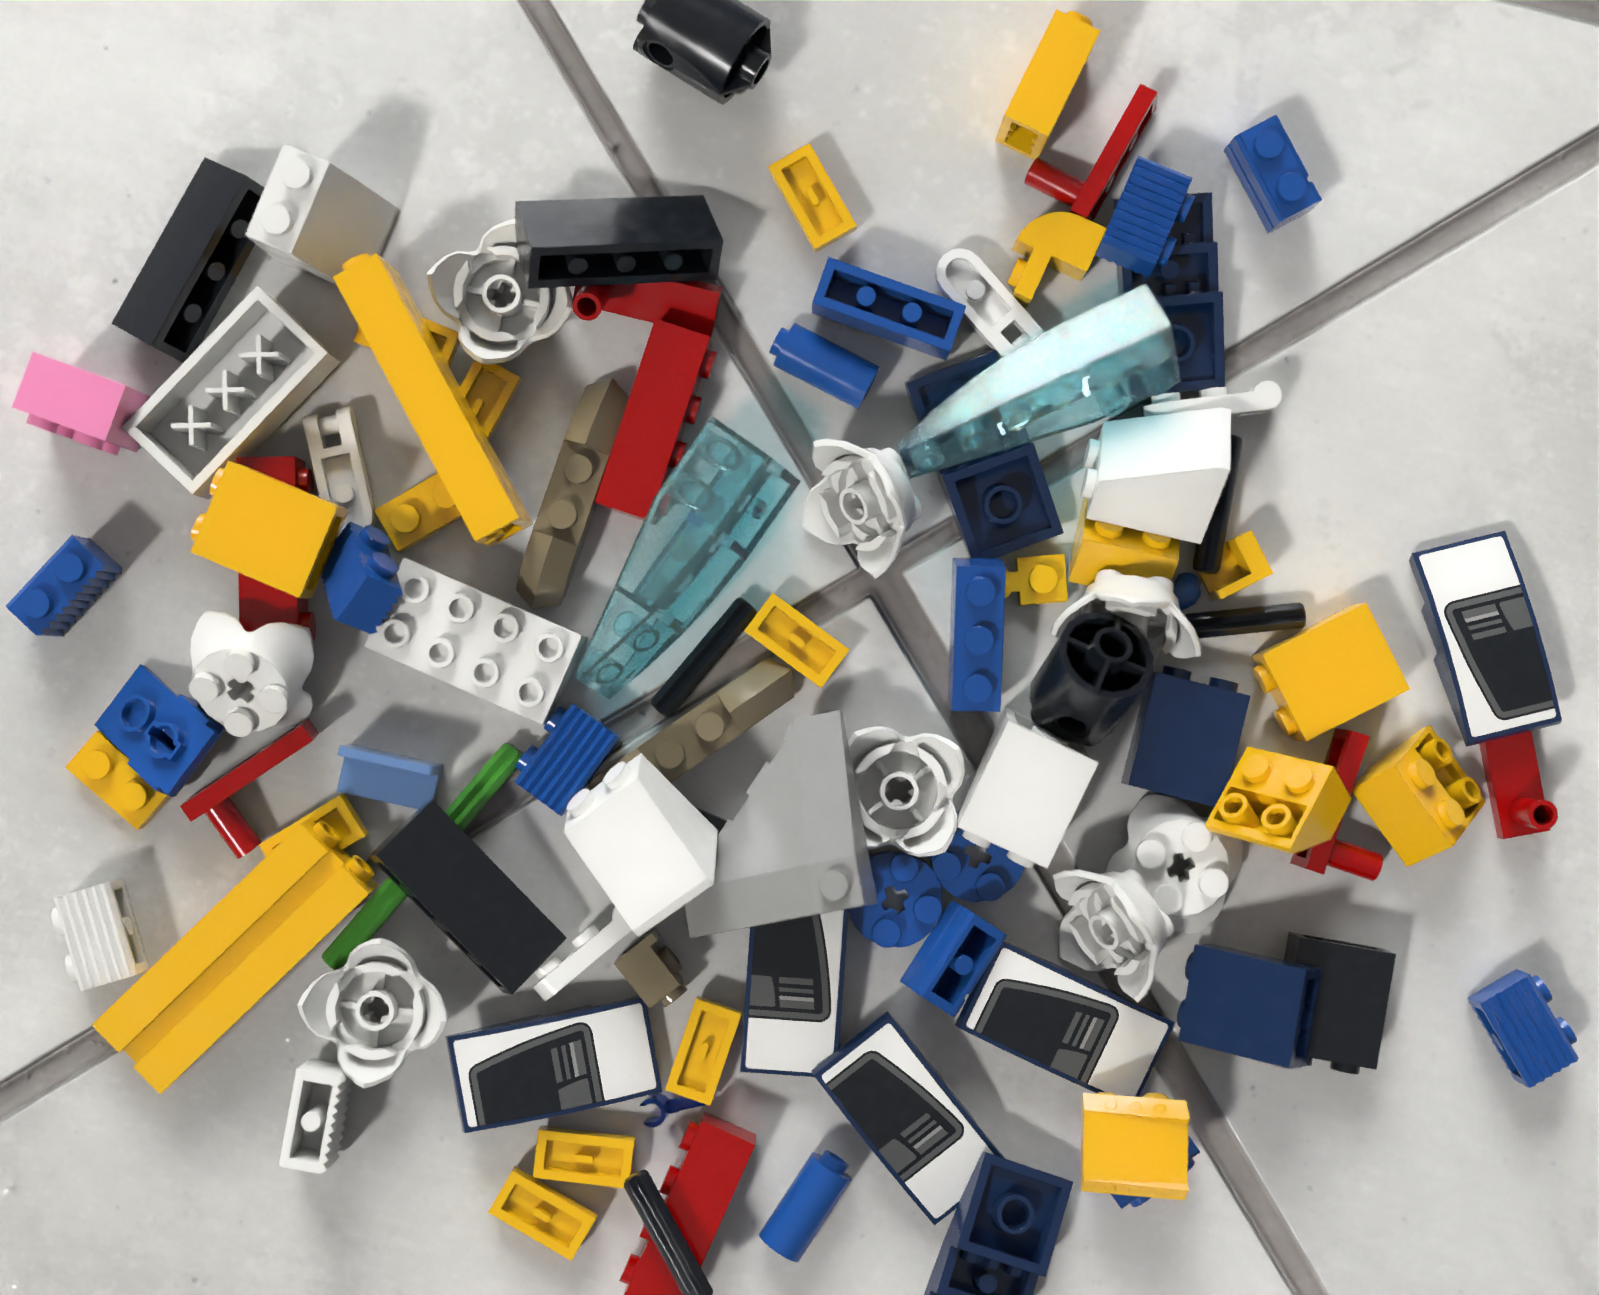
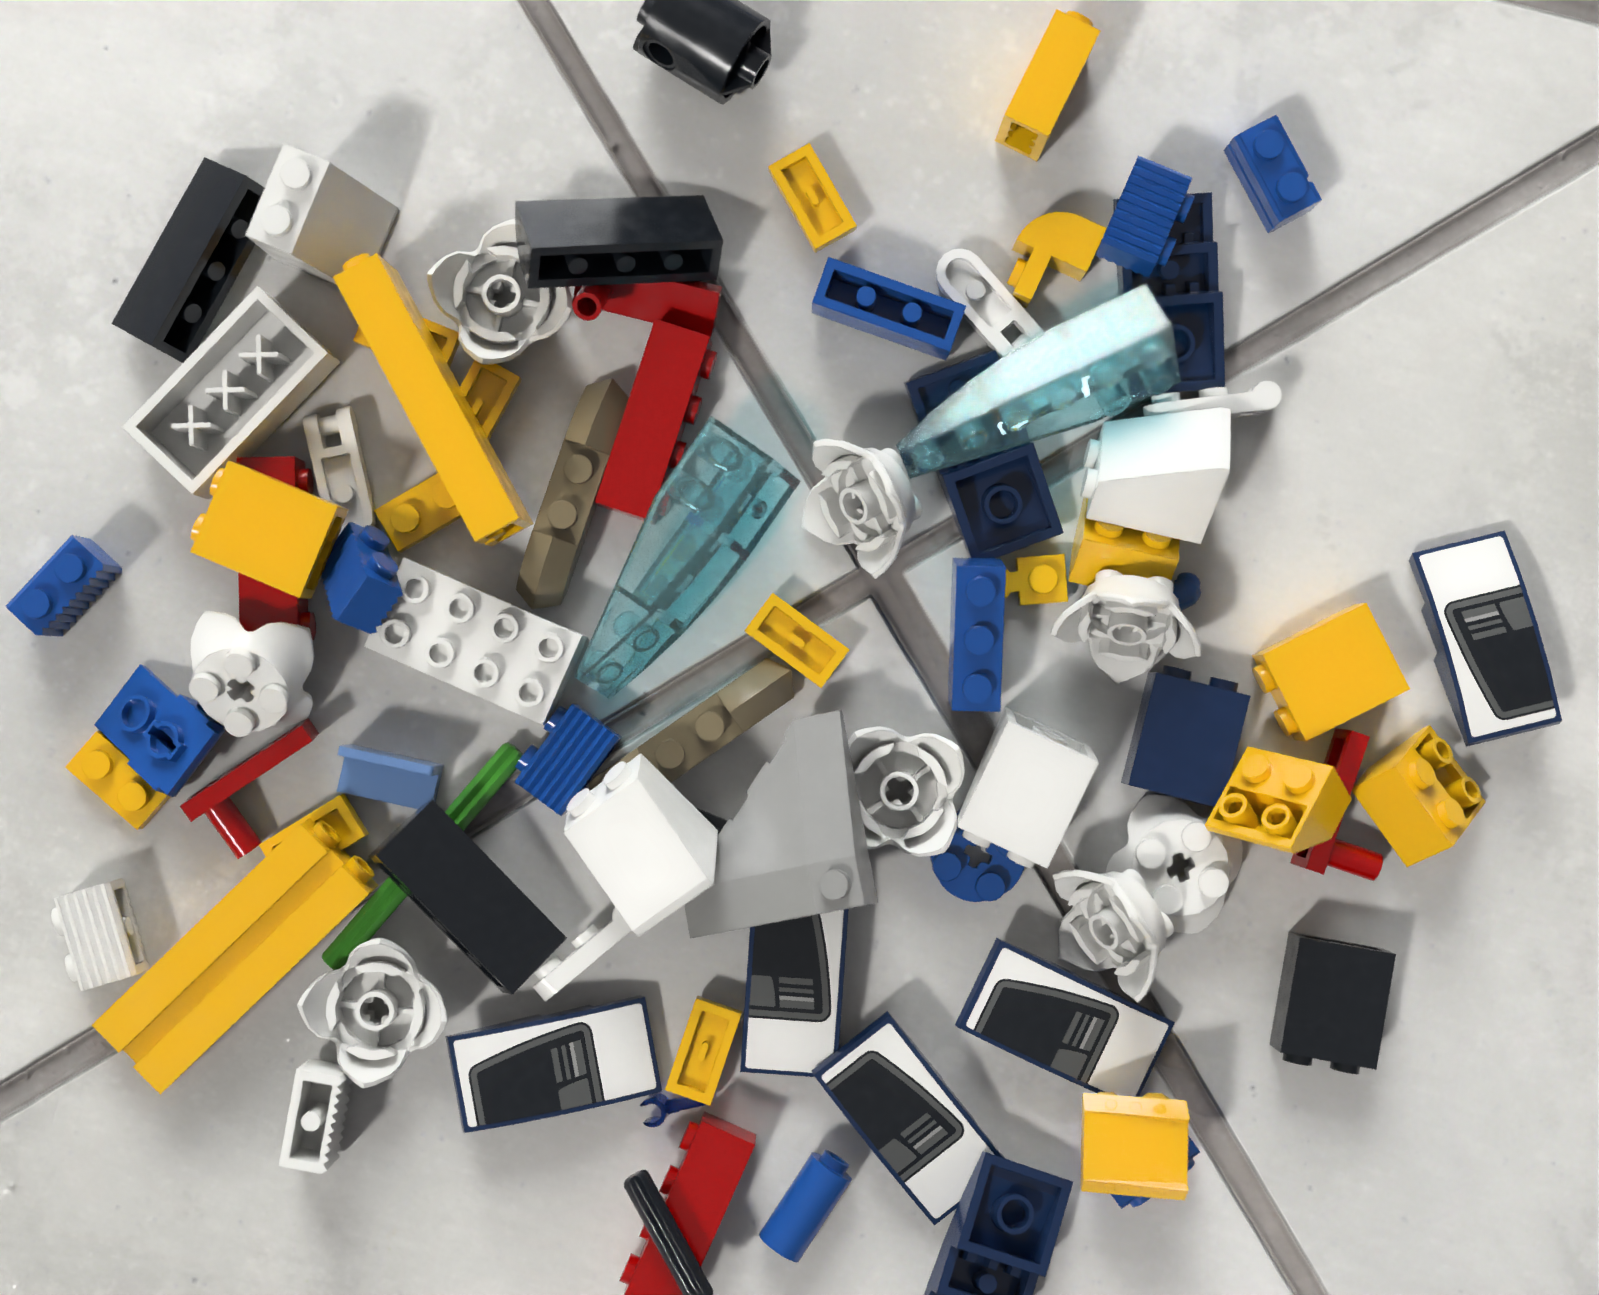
bright pink brick [12,352,151,455] -> none
yellow plate [488,1166,598,1261] -> none
yellow plate [533,1126,636,1189] -> none
dark tan brick [614,928,687,1009] -> none
black axle [651,597,757,717] -> none
blue brick [769,323,880,410] -> none
blue plate [849,851,943,948] -> none
blue brick [900,900,1007,1018] -> none
red piece [1024,84,1158,222] -> none
black cylinder [1029,611,1154,747] -> none
dark blue brick [1177,944,1323,1069] -> none
black axle [1183,602,1306,638] -> none
yellow panel [1192,530,1273,601] -> none
black axle [1193,435,1243,574] -> none
blue brick [1467,969,1579,1088] -> none
red piece [1479,731,1558,839] -> none

